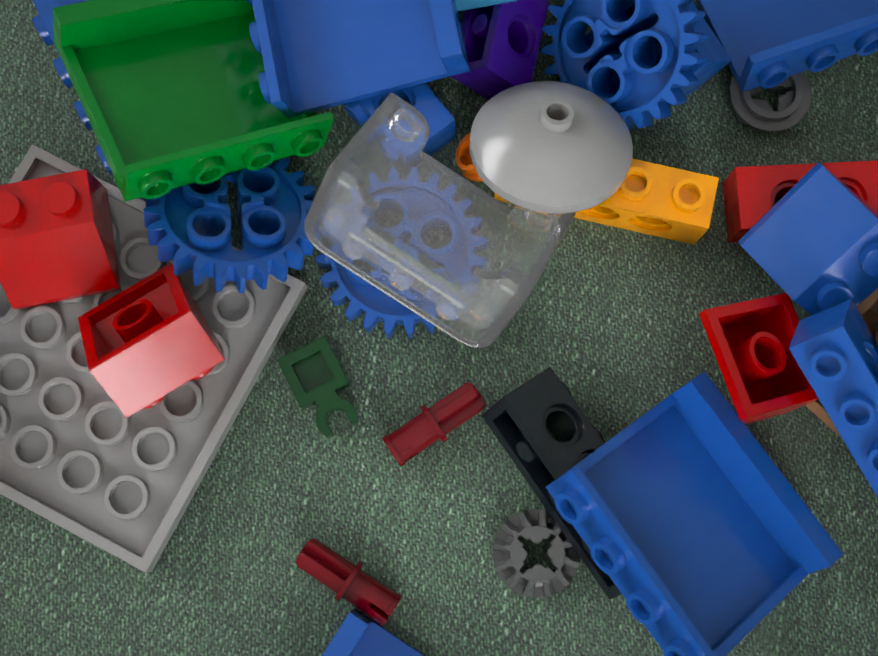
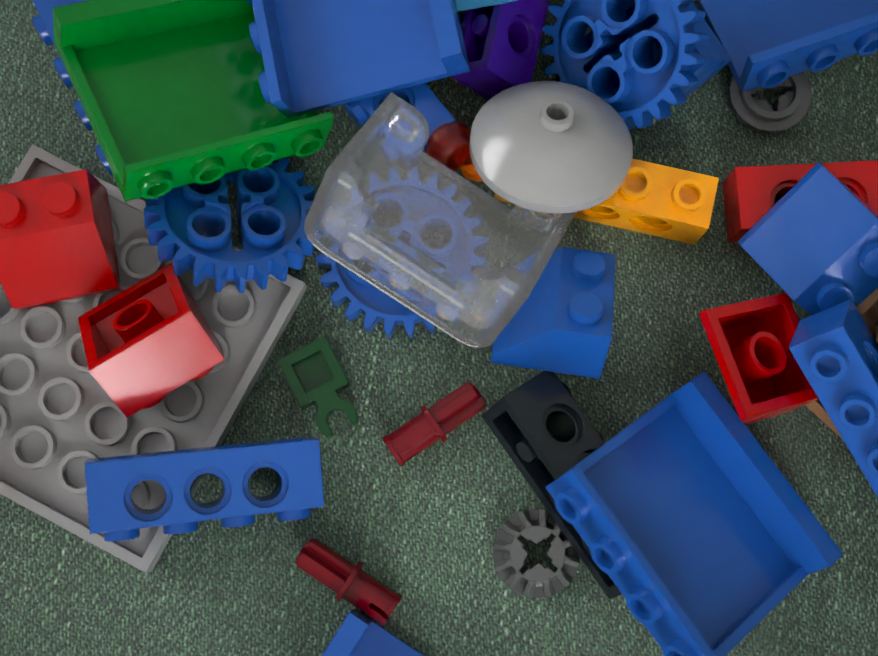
none -> blue brick [84,436,324,541]
none -> clear red plate [425,122,471,173]
none -> blue slope [490,247,616,379]

